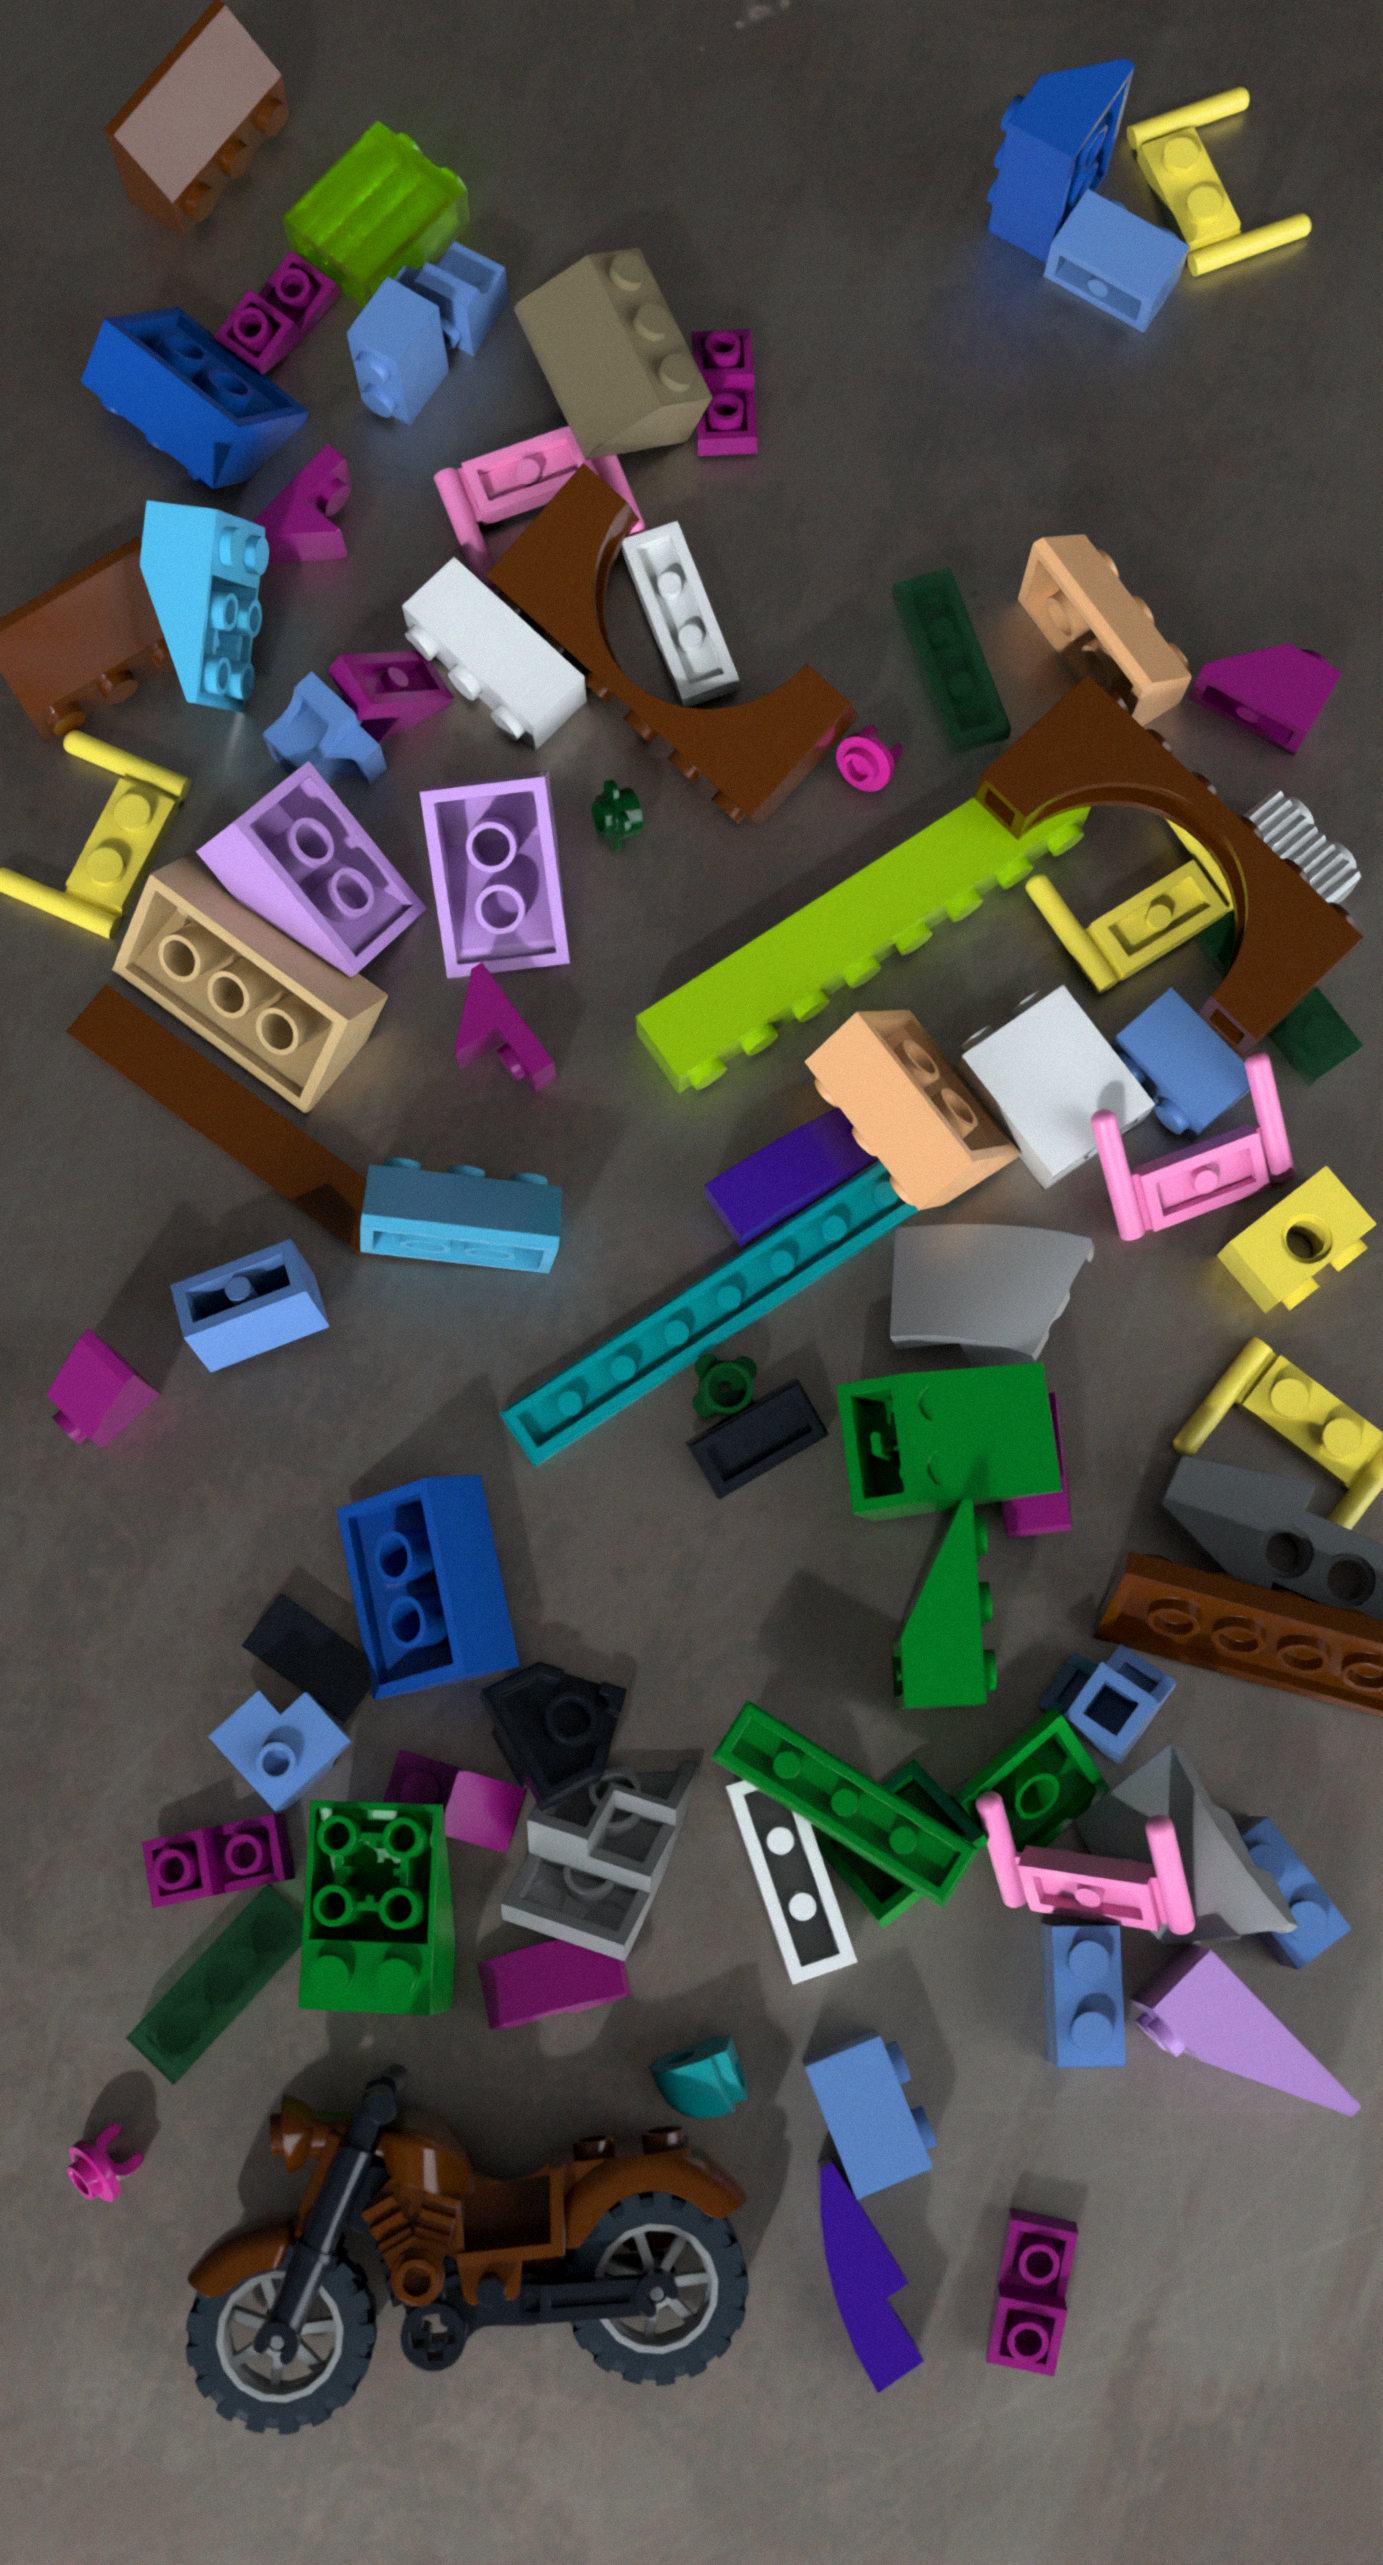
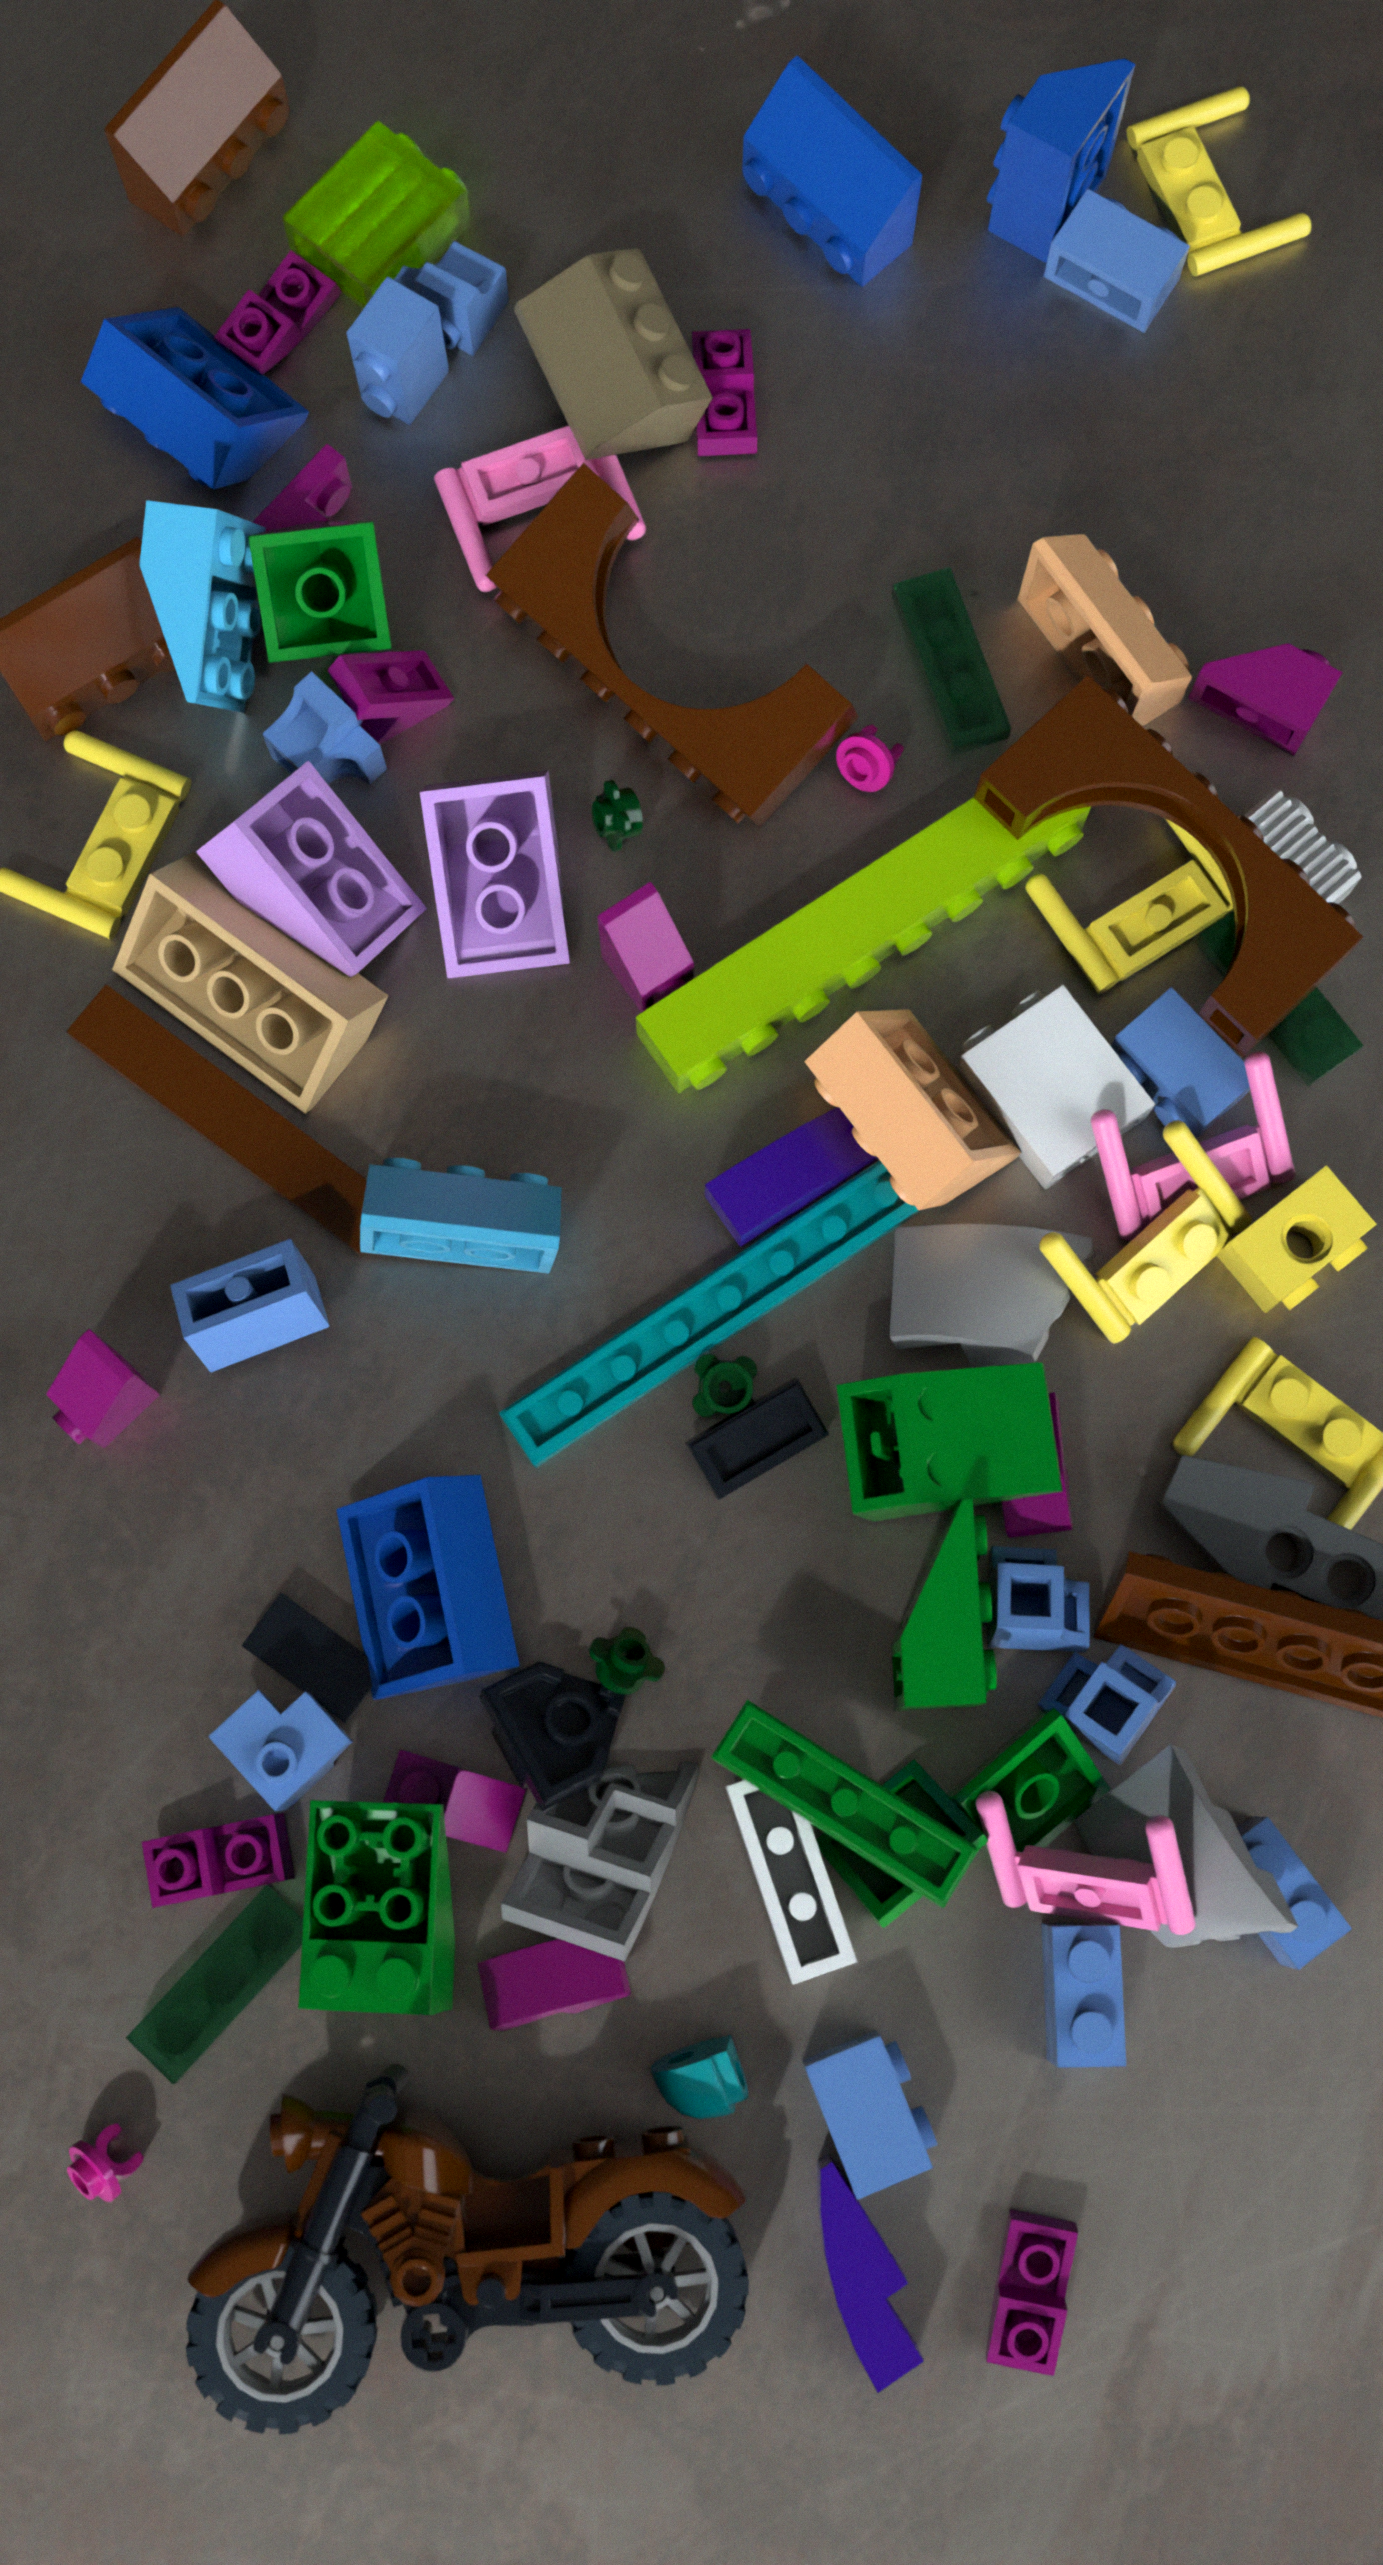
white brick [402,557,587,750] -> none
magenta slope [454,962,557,1092] -> none
white plate [621,521,740,707] -> none
lavender slope [1130,1945,1362,2117] -> none
none -> green slope [248,521,392,663]
none -> dark green plate [589,1627,665,1694]
none -> magenta slope [597,881,694,1013]
none -> blue slope [742,55,922,287]
none -> medium blue brick [988,1546,1090,1653]
none -> light yellow plate [1039,1120,1252,1343]

